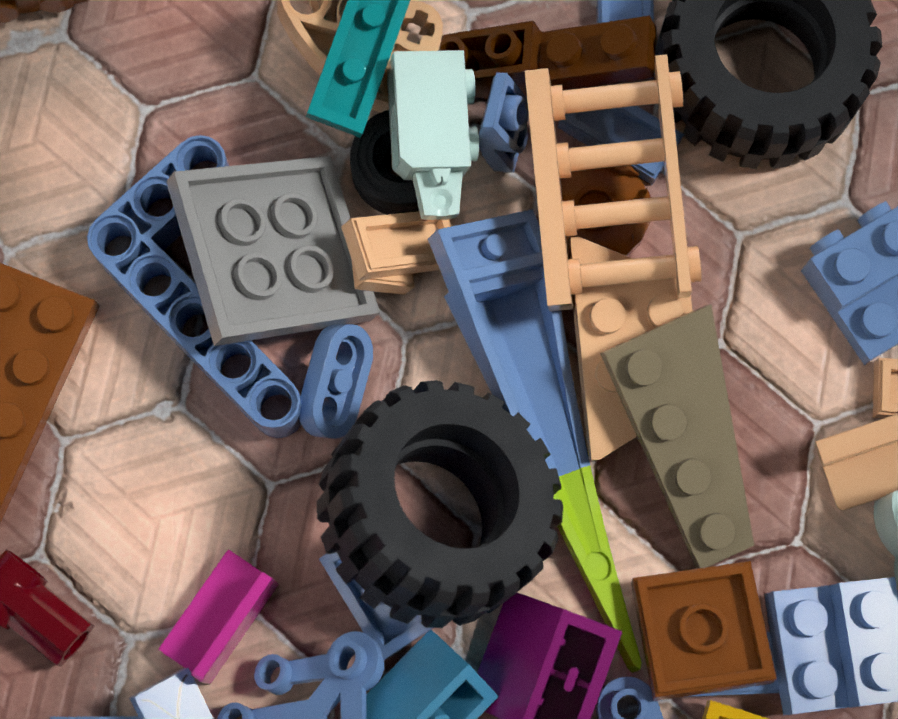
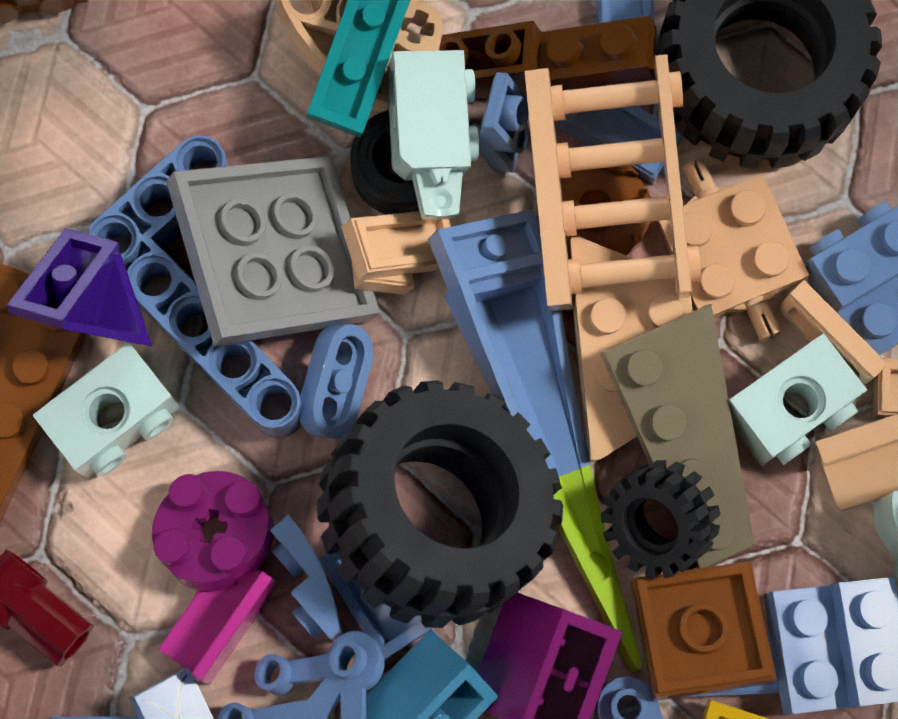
none -> dark purple slope [7,228,153,347]
none -> light aqua brick [33,342,180,479]
none -> magenta plate [152,471,274,591]
none -> medium blue slope [270,515,343,642]
none -> black tyre [601,460,720,579]
none -> light nougat plate [656,158,809,342]
none -> light aqua brick [729,333,867,467]
none -> light nougat tile [778,280,888,386]

